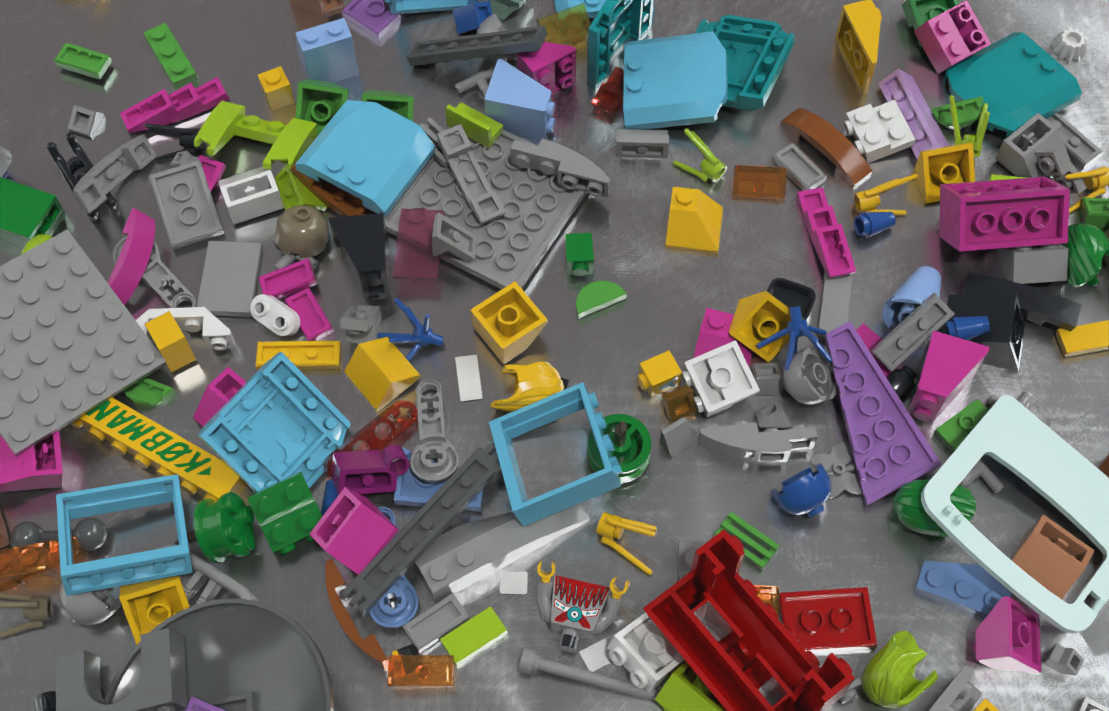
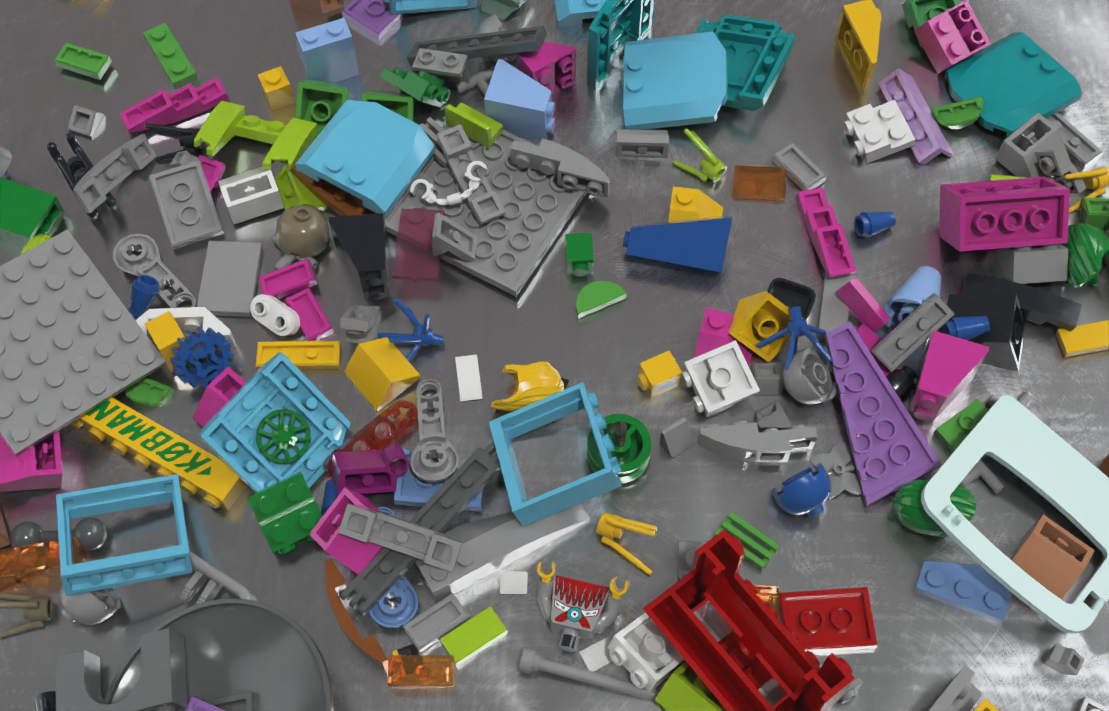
dark pink slope [108,208,155,306] -> none
yellow slope [119,576,190,645] -> none
green wheel [173,492,255,563] -> none
blue panel [452,1,492,34] -> none
yellow slope [470,281,548,364] -> none
clear yellow bracket [536,3,590,45] -> none
clear red slope [591,67,624,116] -> none
pearl gold tile [662,384,697,423] -> none
dark orange slope [781,108,872,188] -> none
yellow plant [854,174,918,216] -> none
lime hair [861,630,938,709] -> none
yellow slope [913,142,975,203] -> none
lime plant [949,95,990,157] -> none
dark pink slope [973,596,1041,673] -> none
white piece [1051,28,1087,63] -> none
none -> blue cone [128,275,160,317]
none -> blue gear [170,327,234,388]
none -> green wheel [256,409,311,464]
none -> light grey slope [338,504,463,572]
none -> green plate [380,67,450,108]
none -> white piece [410,161,489,206]
none -> light grey bracket [413,48,472,83]
none -> blue slope [623,216,733,272]
none -> dark pink tile [836,276,891,332]

